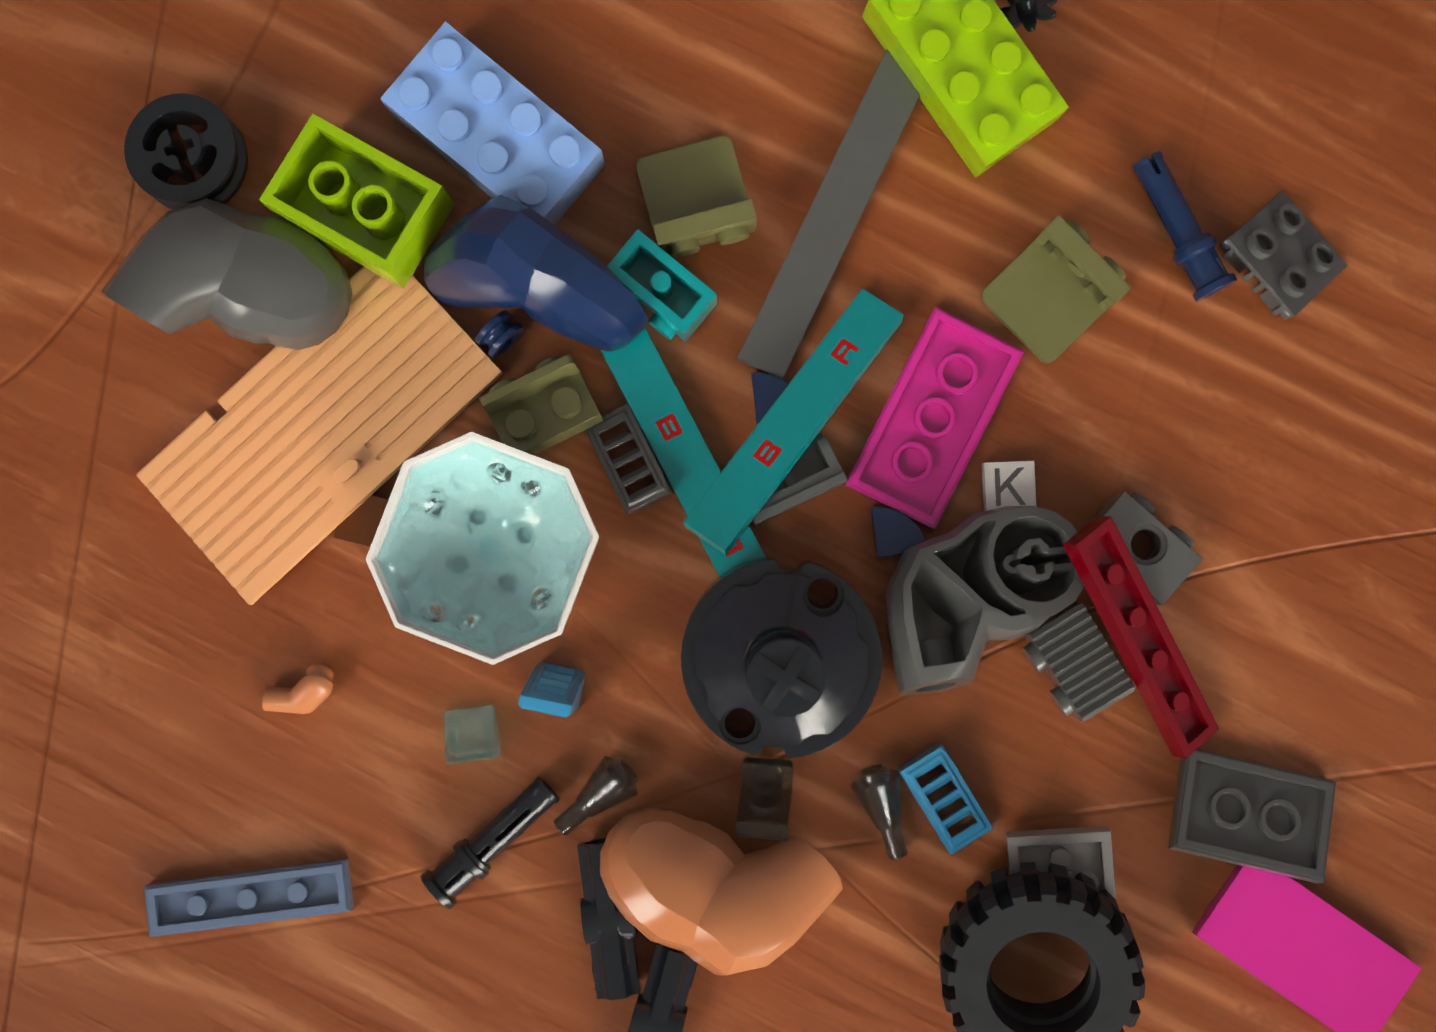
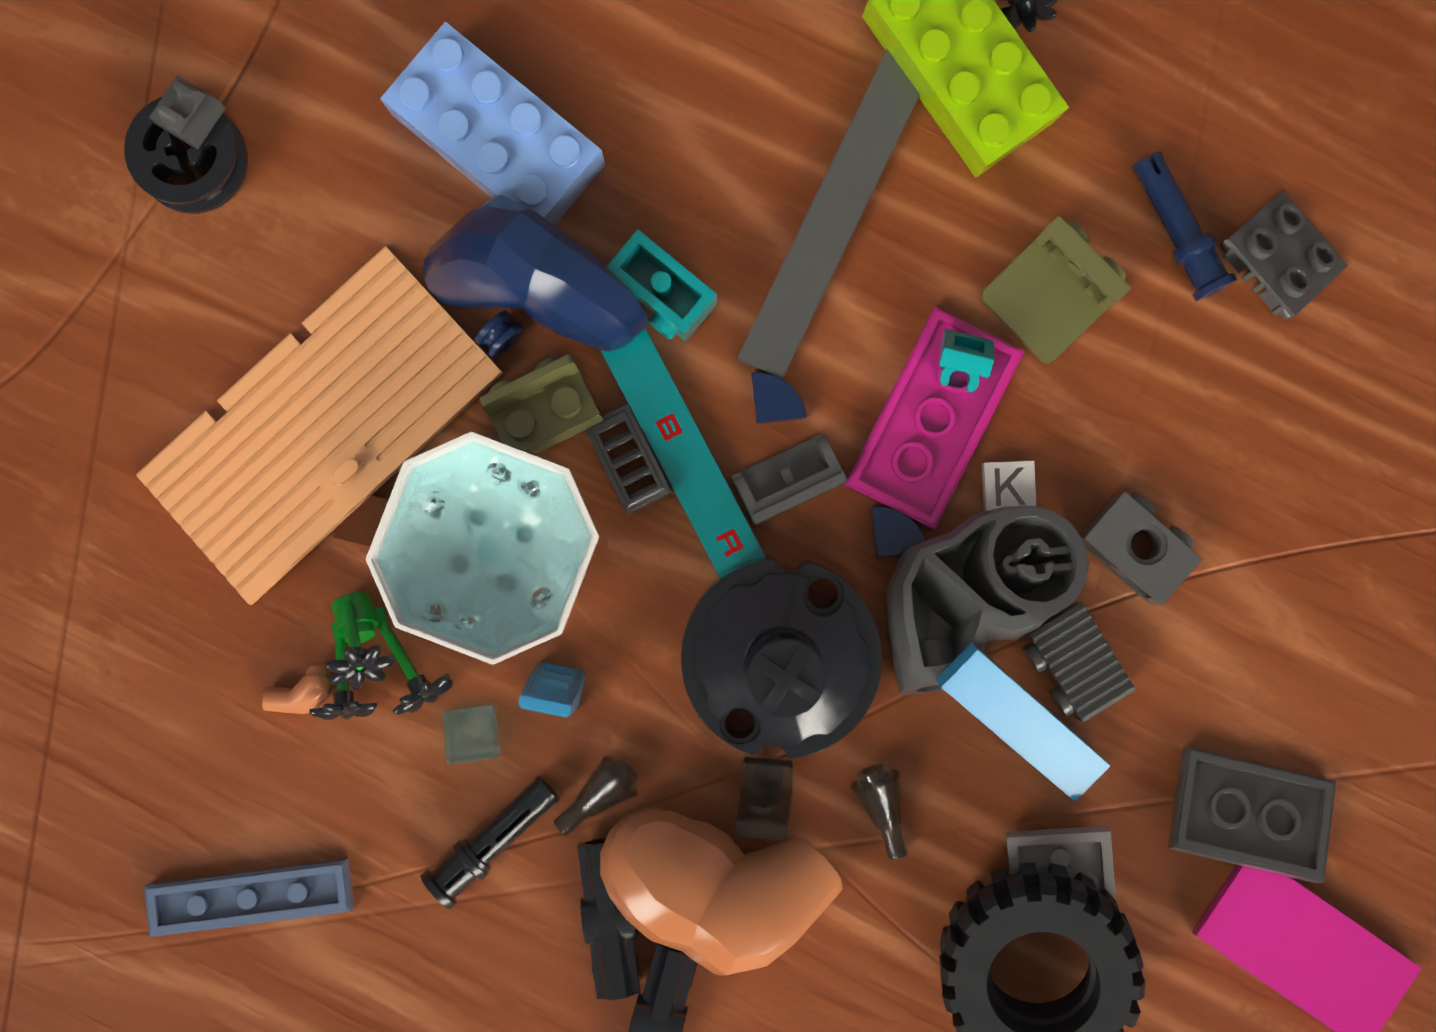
dark grey piece [101,198,352,350] -> none
lime brick [259,113,455,289] -> none
olive bracket [636,136,757,258] -> none
teal tile [684,288,904,555] -> none
dark azure slope [896,742,993,855] -> none
dark red plate [1063,516,1219,759] -> none
none -> dark grey tile [149,75,226,150]
none -> plant [309,592,453,720]
none -> tile [936,643,1110,801]
none -> teal tile [939,329,995,393]

